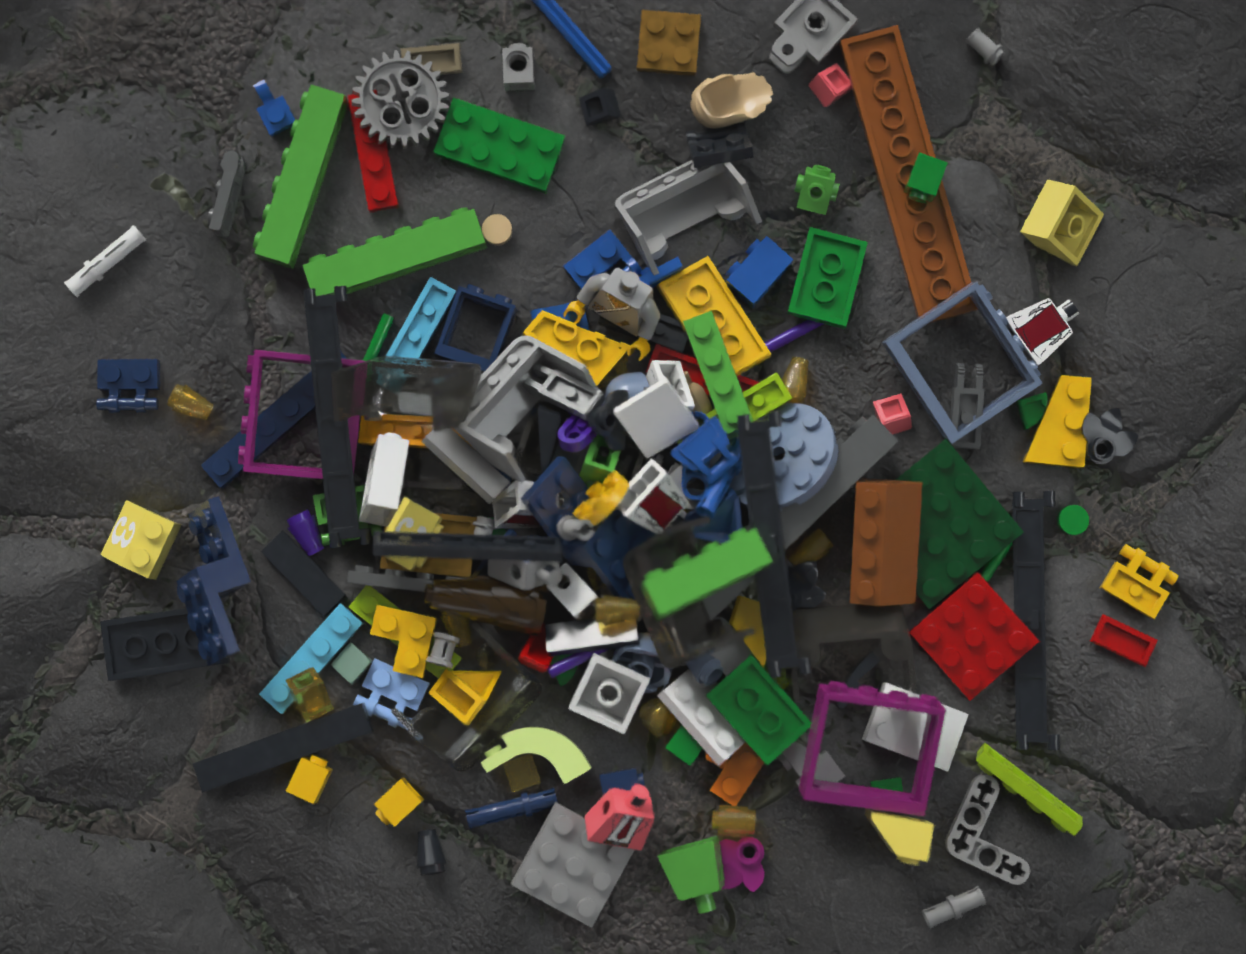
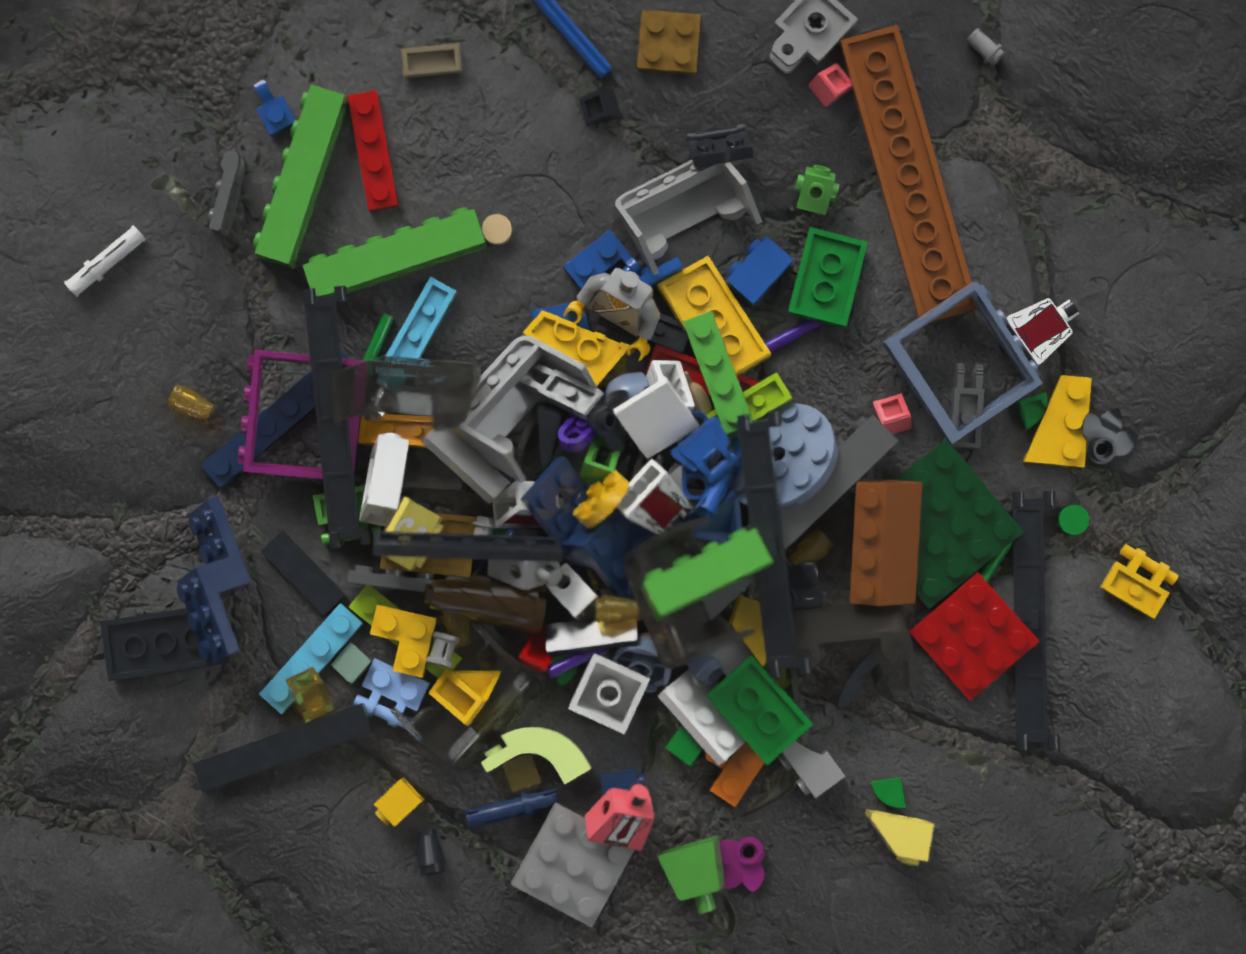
dark blue plate [96,359,160,413] -> none
light yellow slope [101,500,182,580] -> none
dark purple cone [286,509,324,556] -> none
yellow brick [286,754,333,804] -> none
light grey gear [352,50,449,149] -> none
green plate [433,97,566,193] -> none
dark blue window [434,284,517,373] -> none
light grey brick [502,43,535,91] -> none
light grey pin [557,516,594,540] -> none
clear yellow cone [639,698,677,738] -> none
tan hair [691,72,773,129] -> none
clear yellow brick [712,805,756,837] -> none
clear yellow cone [782,357,809,404] -> none
magenta window [799,681,946,816] -> none
white slope [862,682,969,771] -> none
green brick [904,152,948,203] -> none
light grey pin [922,886,986,929] -> none
light grey beam [945,774,1030,885] -> none
lime plate [976,743,1082,836] -> none
light yellow slope [1020,180,1104,266] -> none
red tile [1090,614,1158,667] -> none

